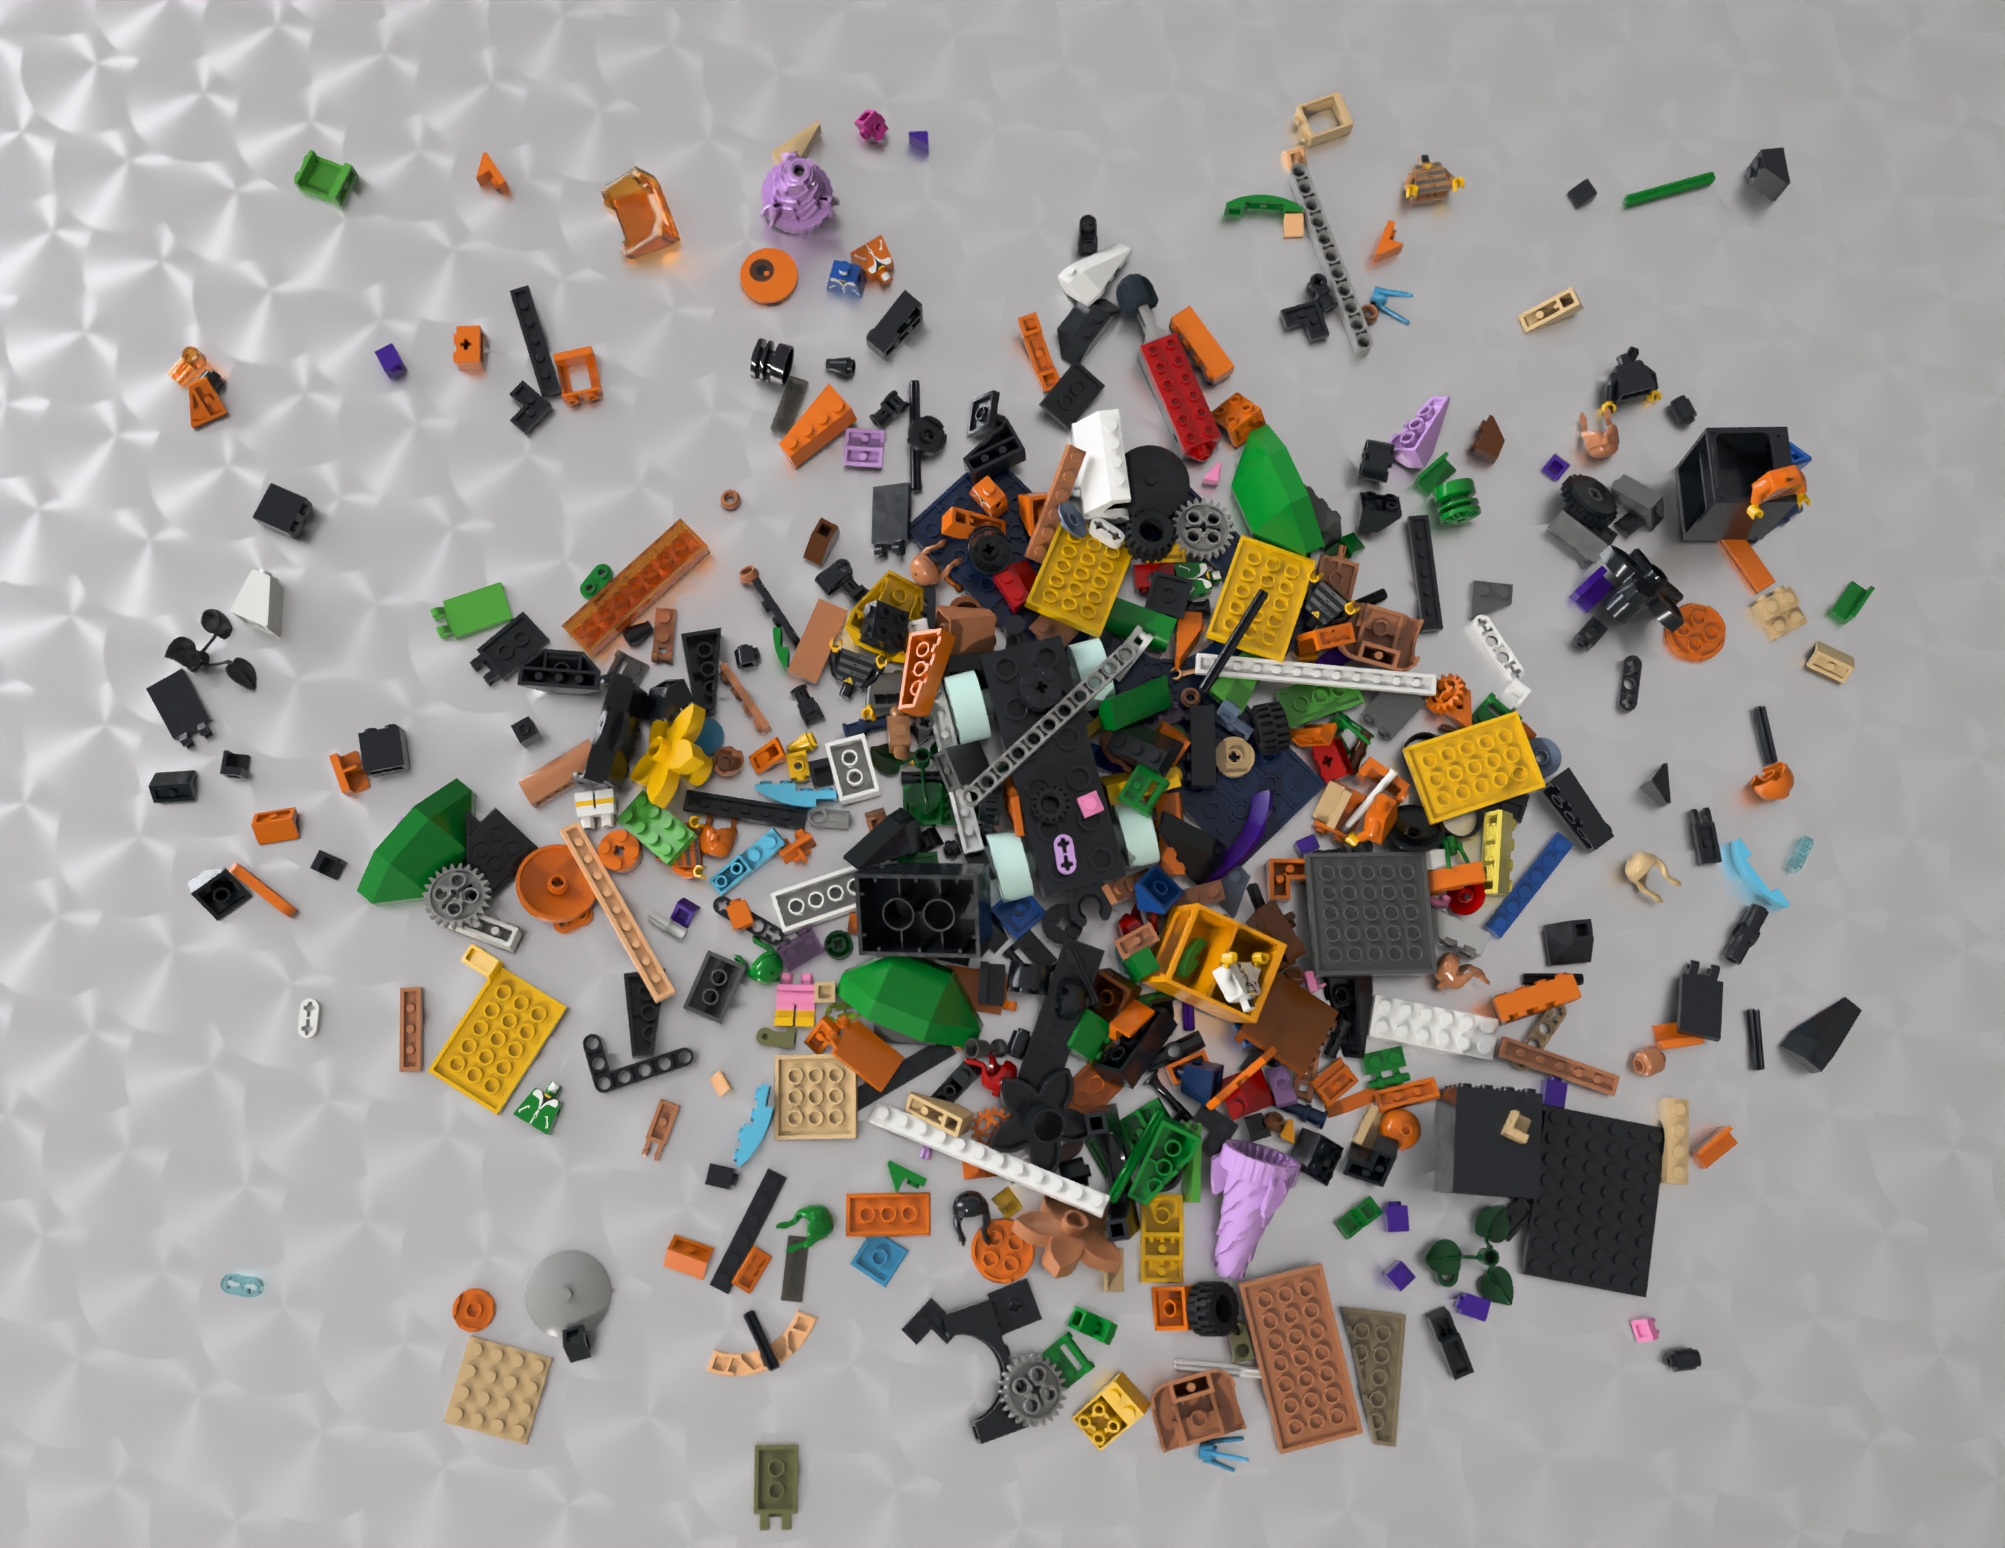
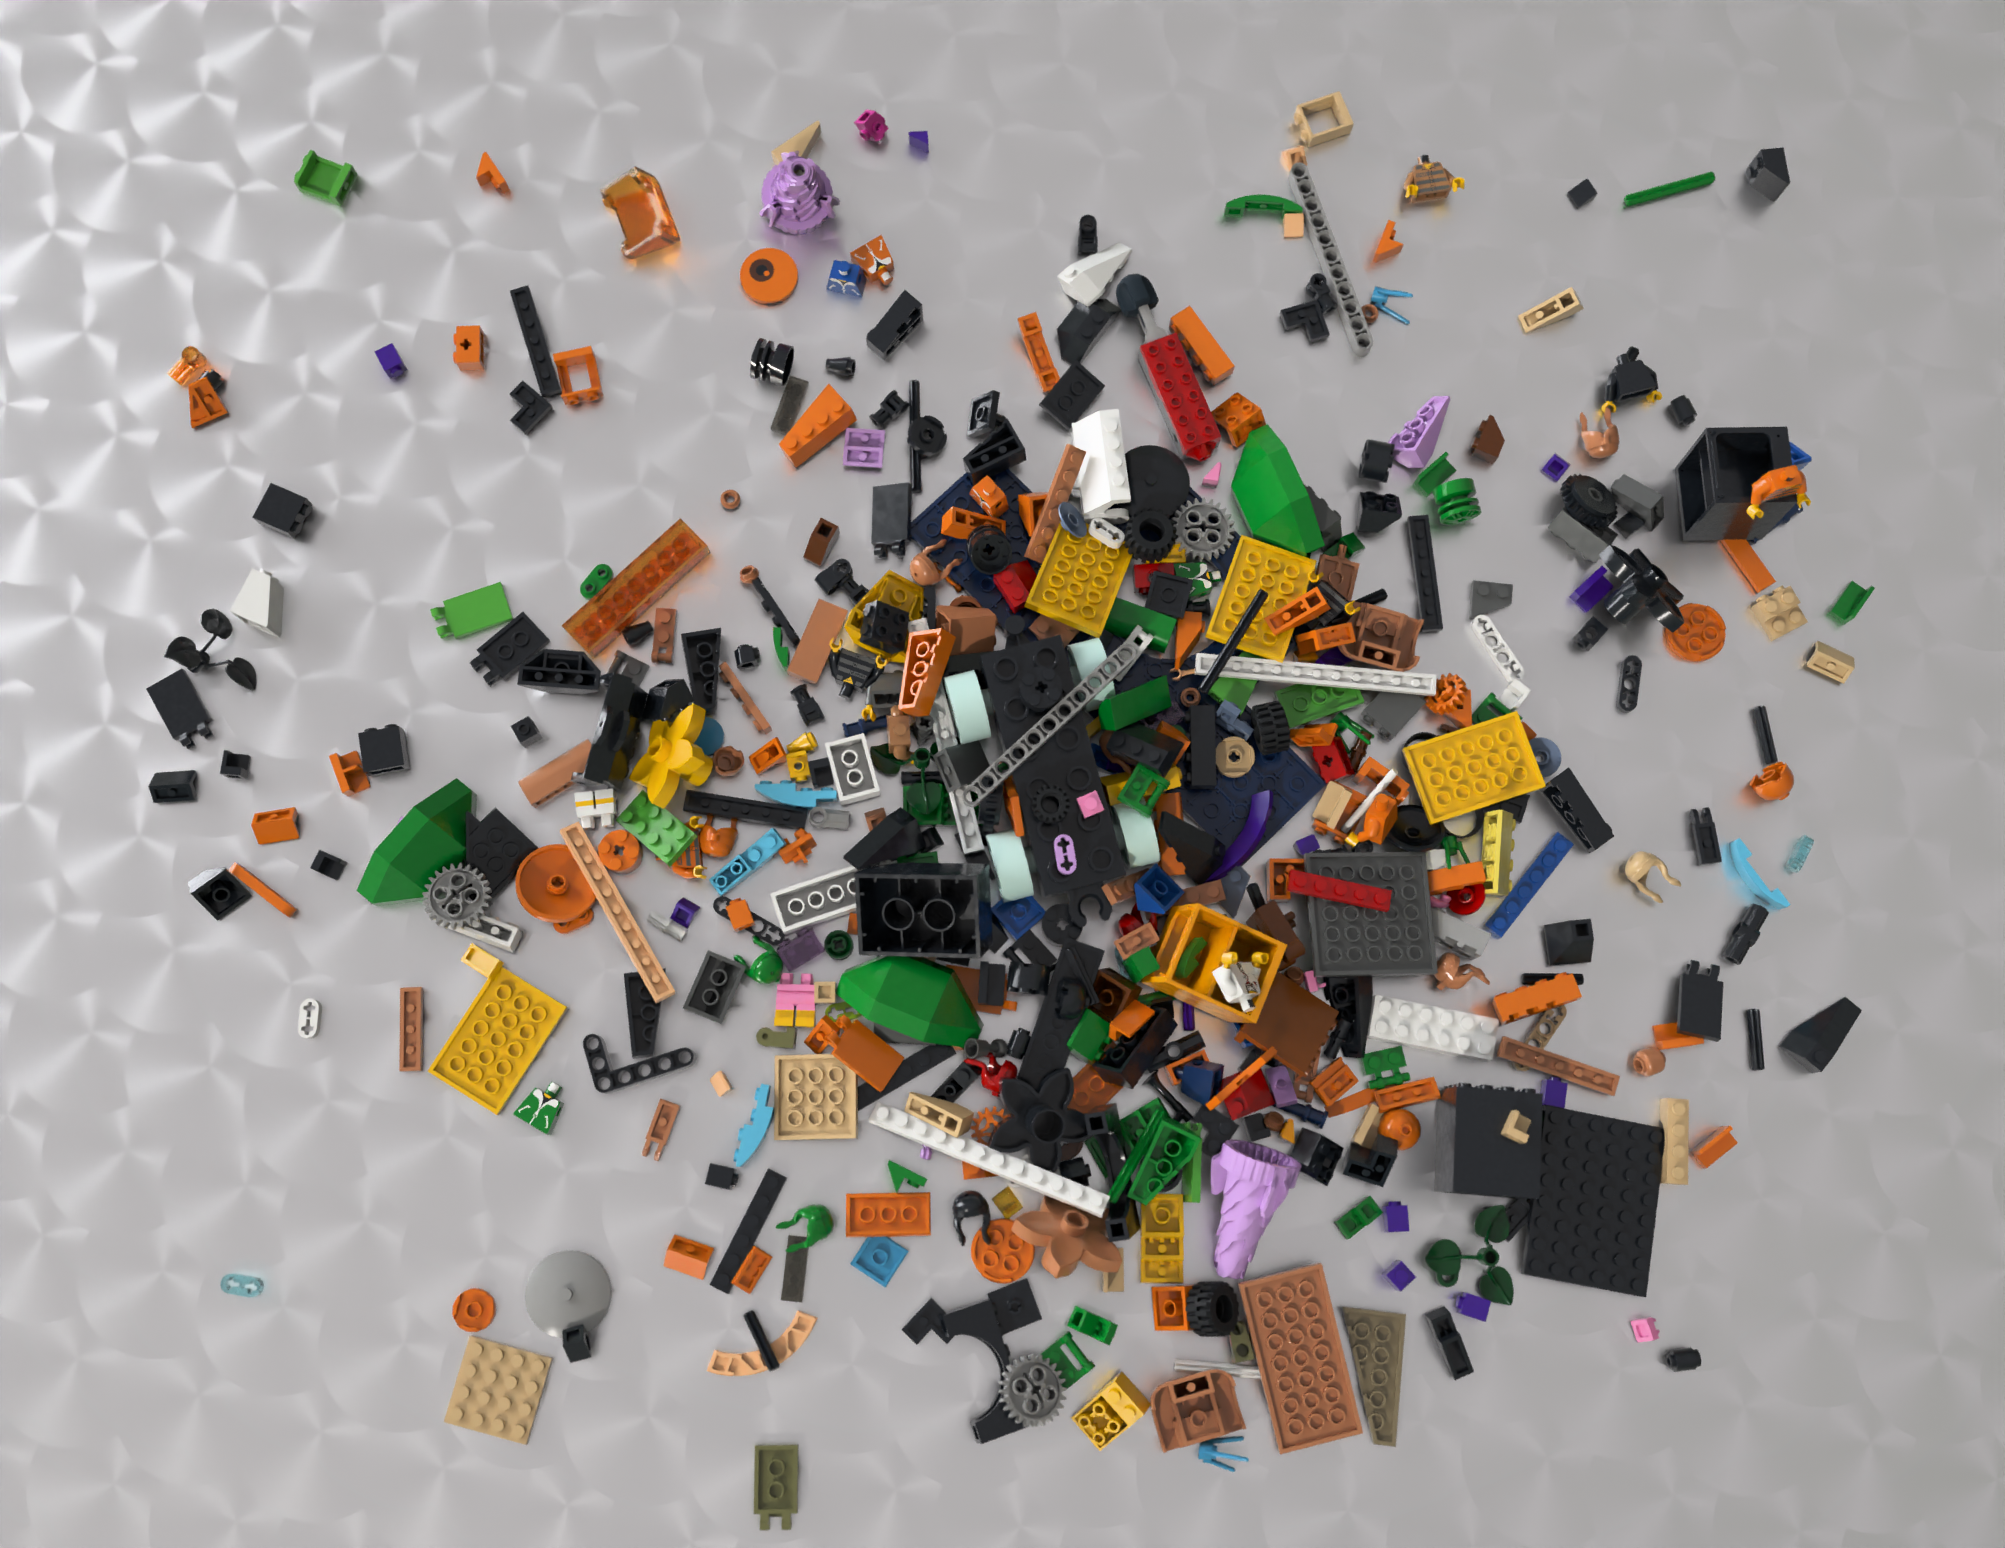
black plate [943,840,961,860] -> none
black slope [1639,763,1671,807] -> none
none -> orange slope [1264,587,1331,636]
none -> red plate [1287,869,1392,912]

